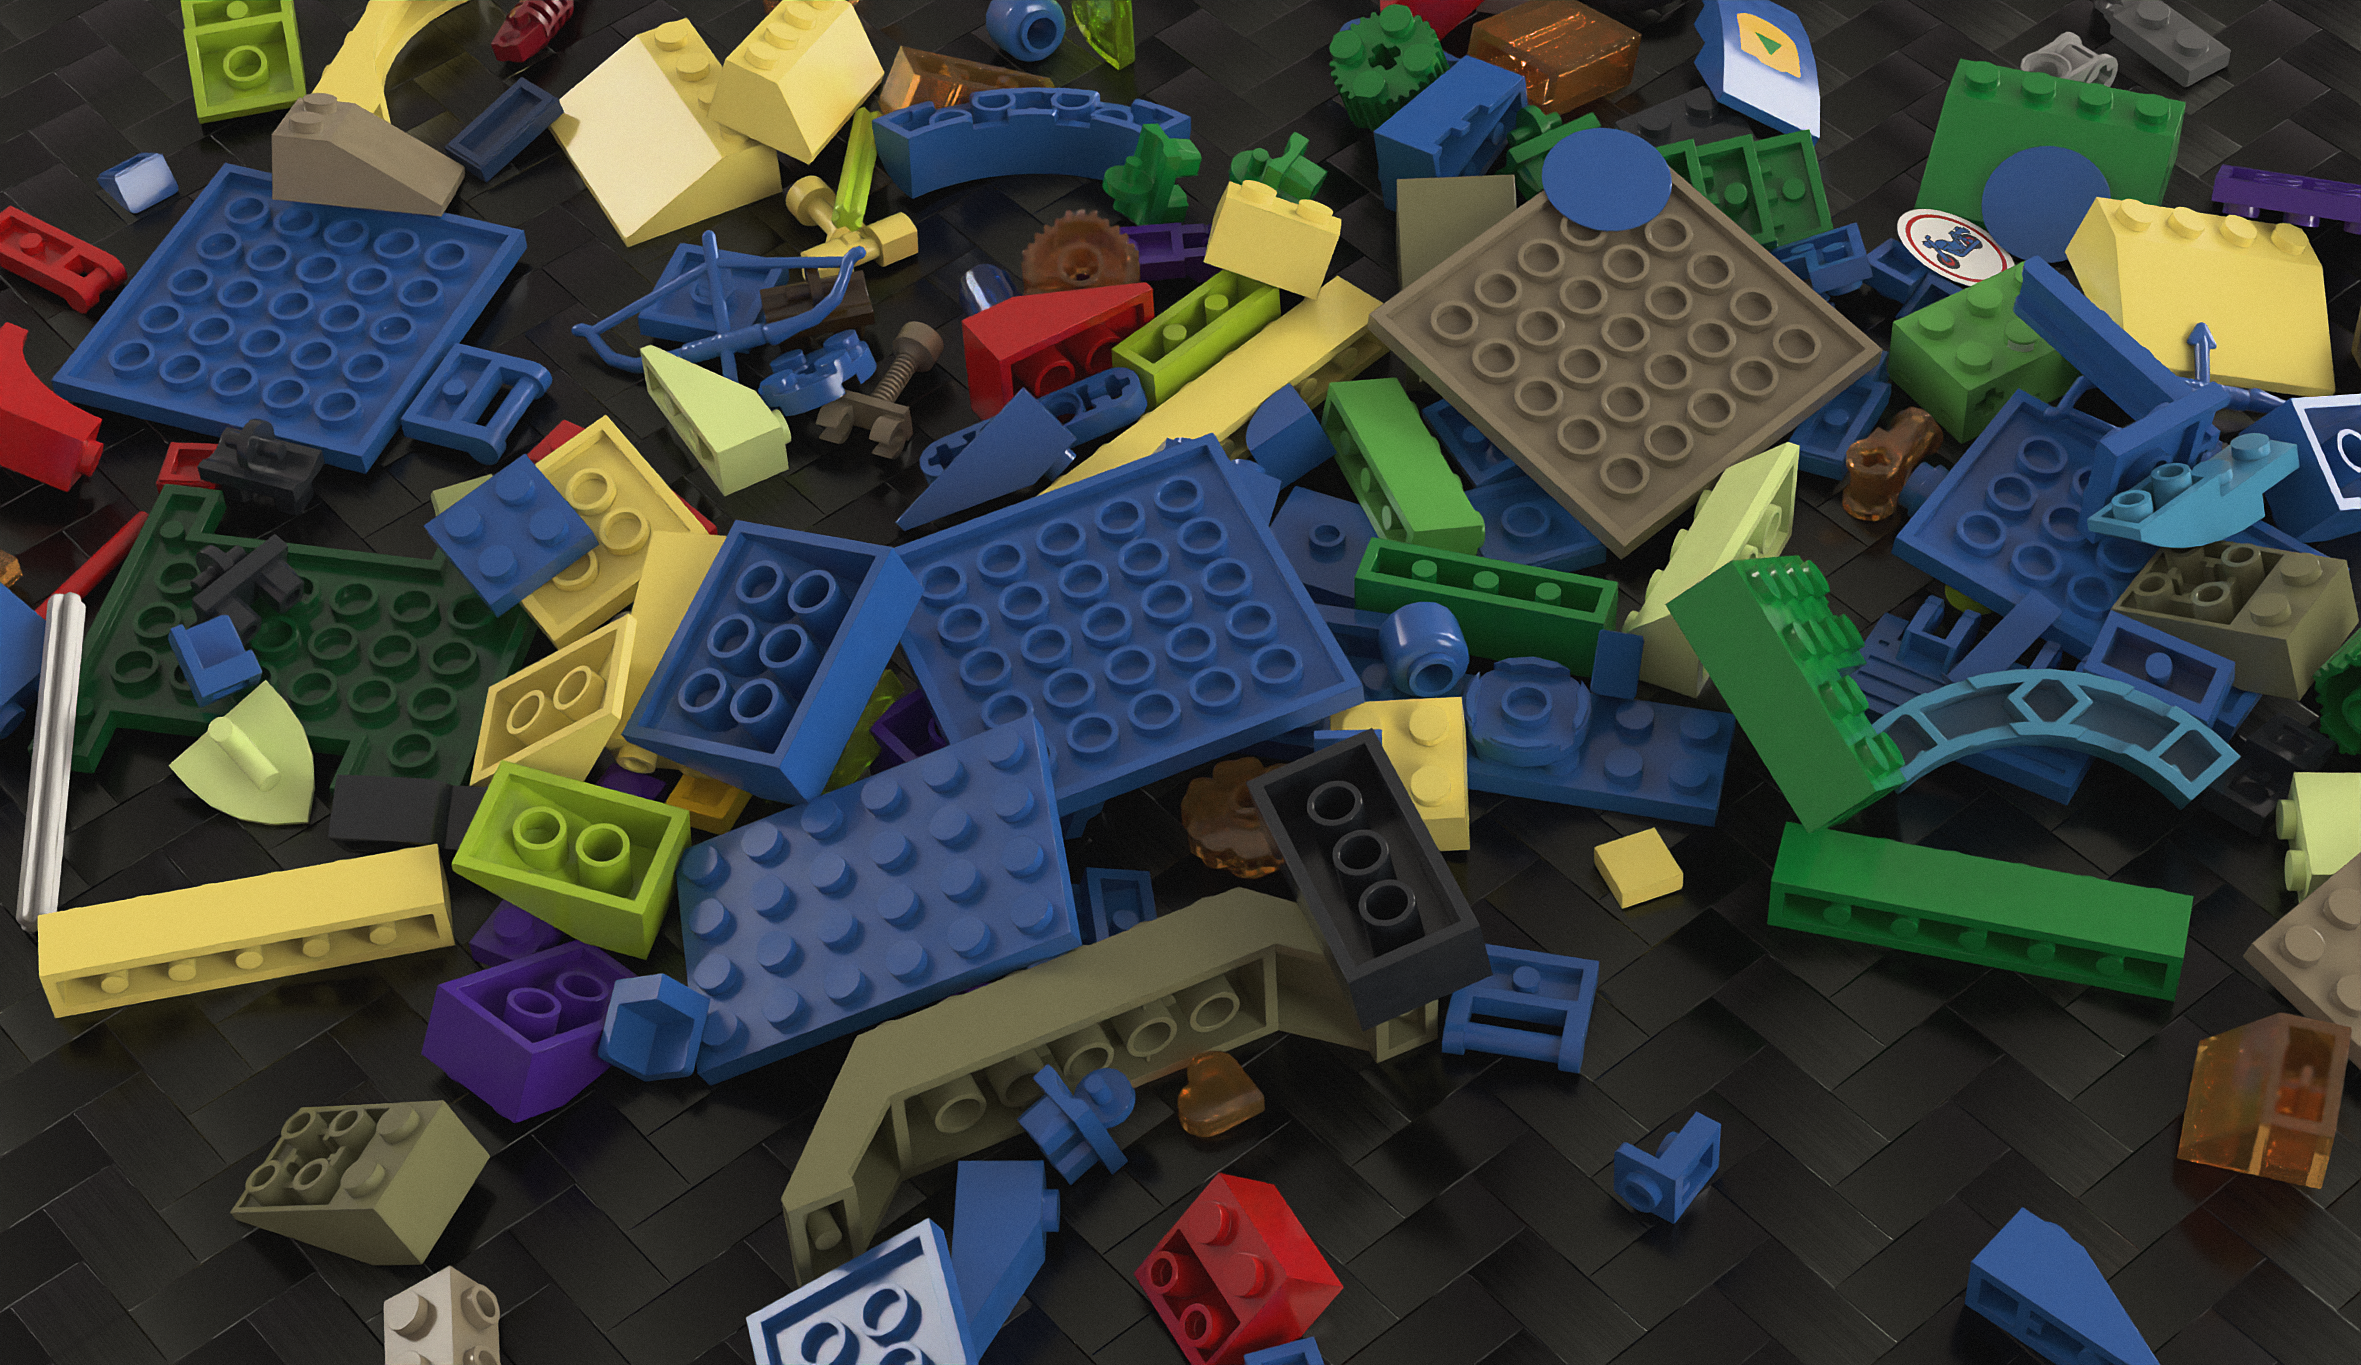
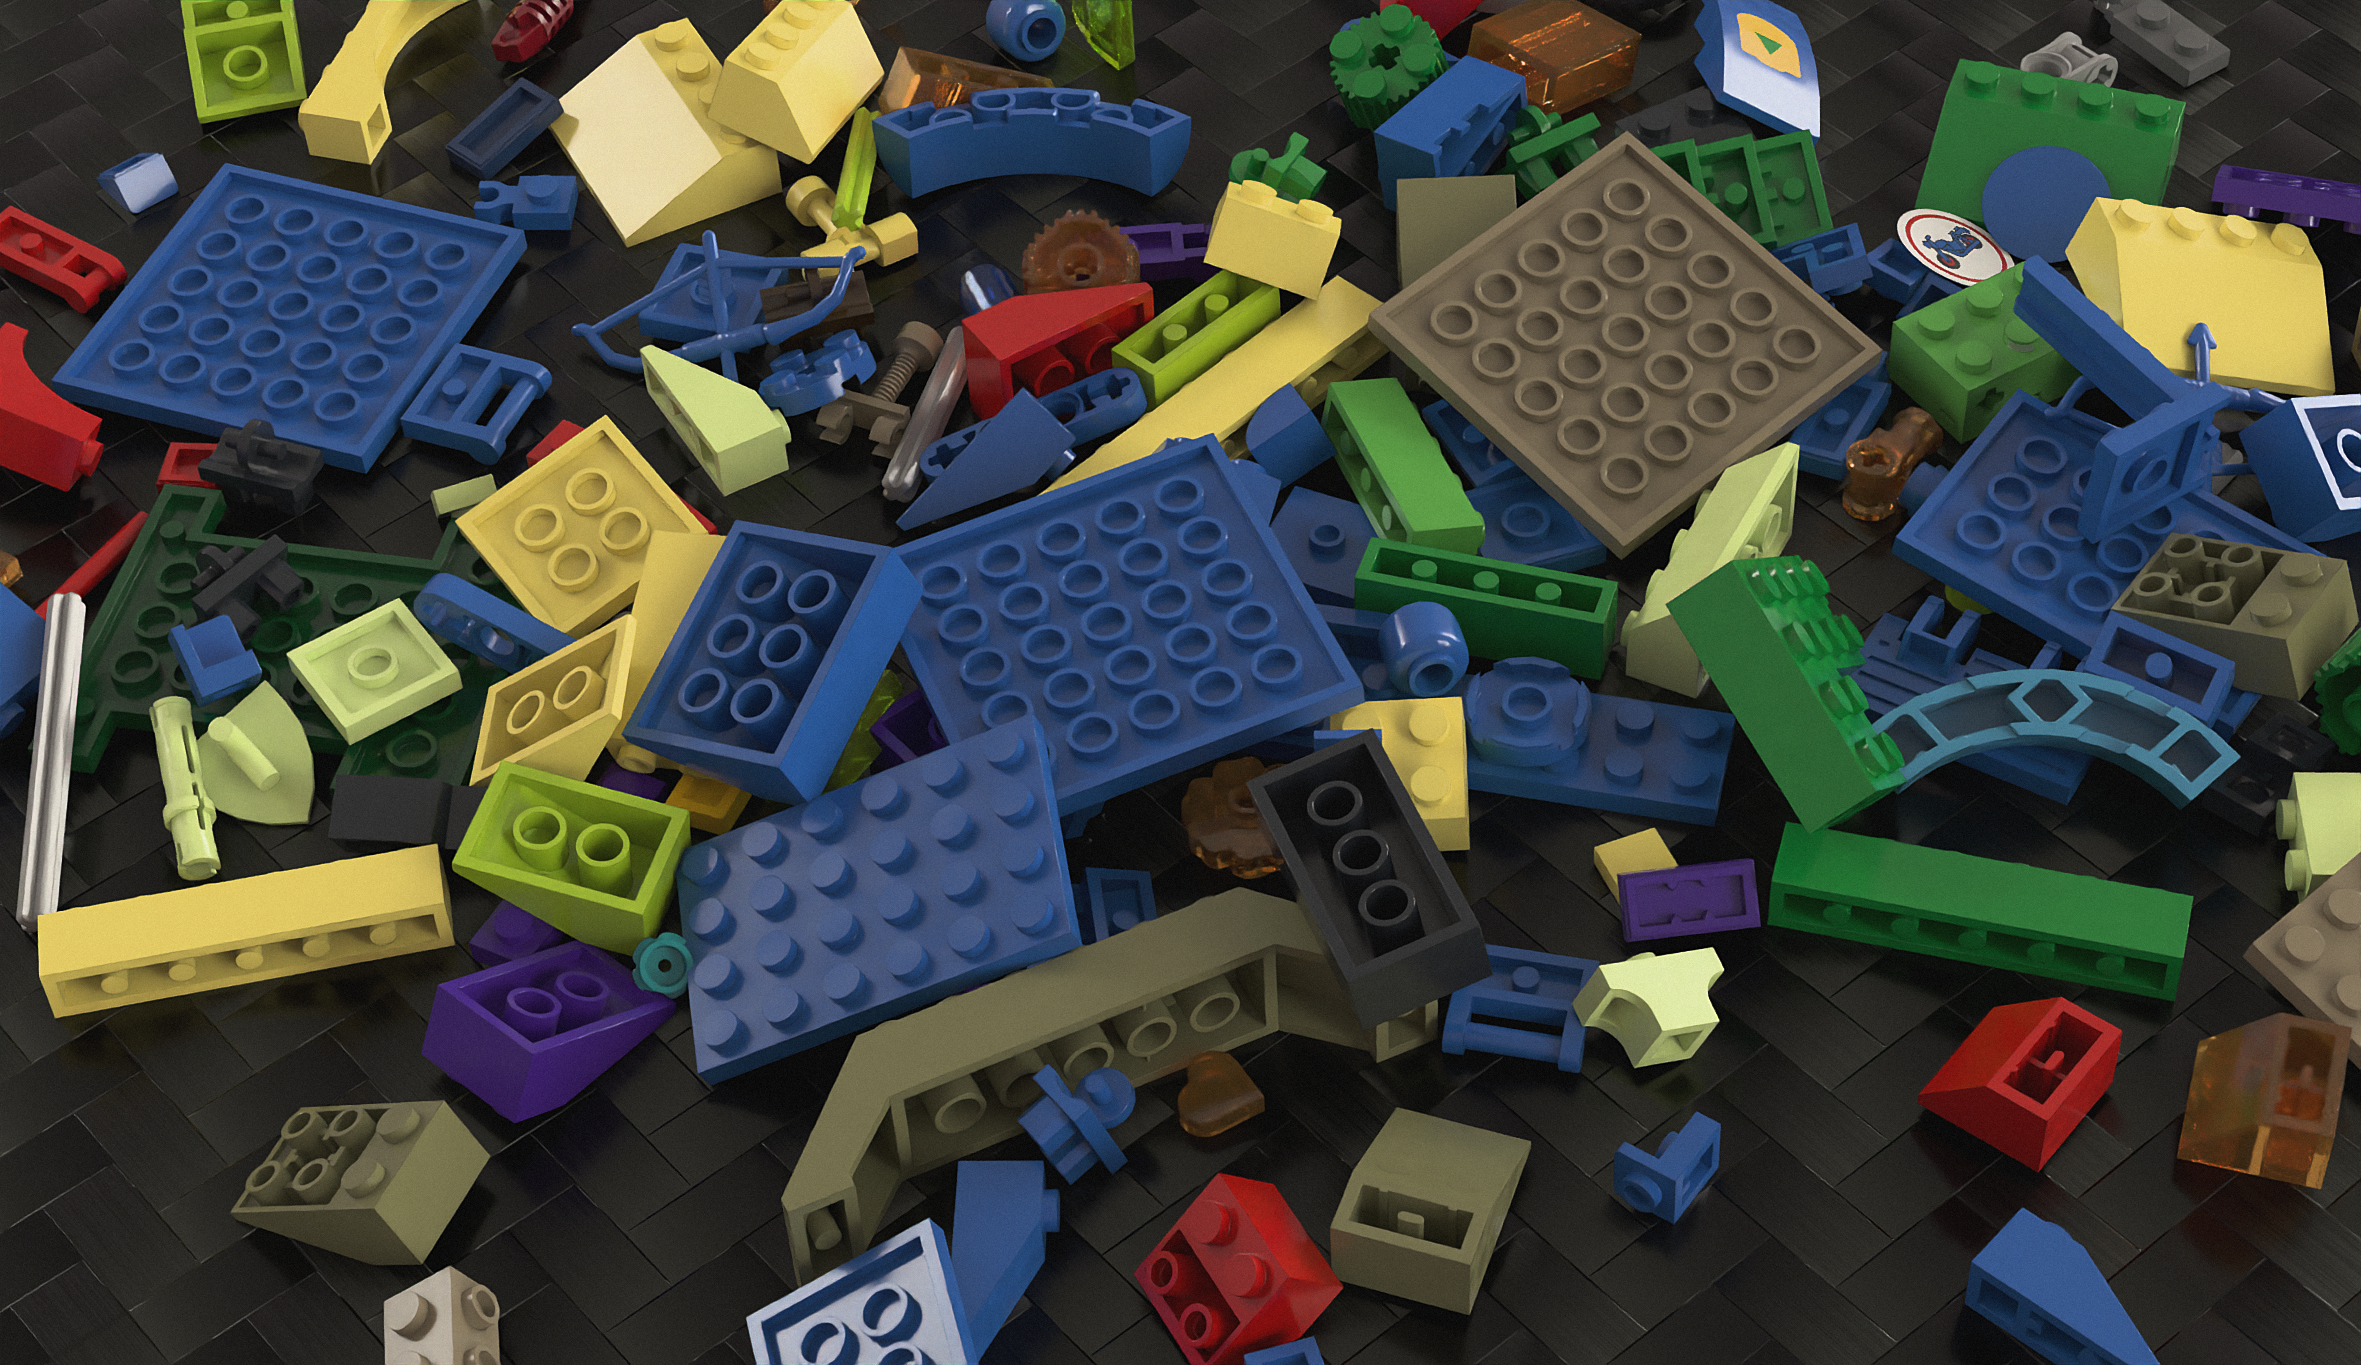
dark tan slope [272,93,465,217] -> none
blue plate [424,454,599,618] -> none
blue panel [598,973,710,1082] -> none
green hips [1102,123,1202,226] -> none
blue sticker [1542,128,1672,231] -> none
blue slope [1590,630,1645,700] -> none
blue piece [1941,588,2064,685] -> none
dark azure slope [2087,433,2299,548] -> none
none -> yellowish green pin [149,696,221,880]
none -> yellowish green plate [286,598,463,745]
none -> blue beam [414,573,577,674]
none -> blue plate [474,175,579,230]
none -> teal plate [632,932,694,999]
none -> light grey axle [882,326,968,504]
none -> olive slope [1330,1107,1531,1315]
none -> yellowish green brick [1572,947,1724,1068]
none -> dark purple plate [1617,858,1761,942]
none -> red slope [1917,997,2123,1172]

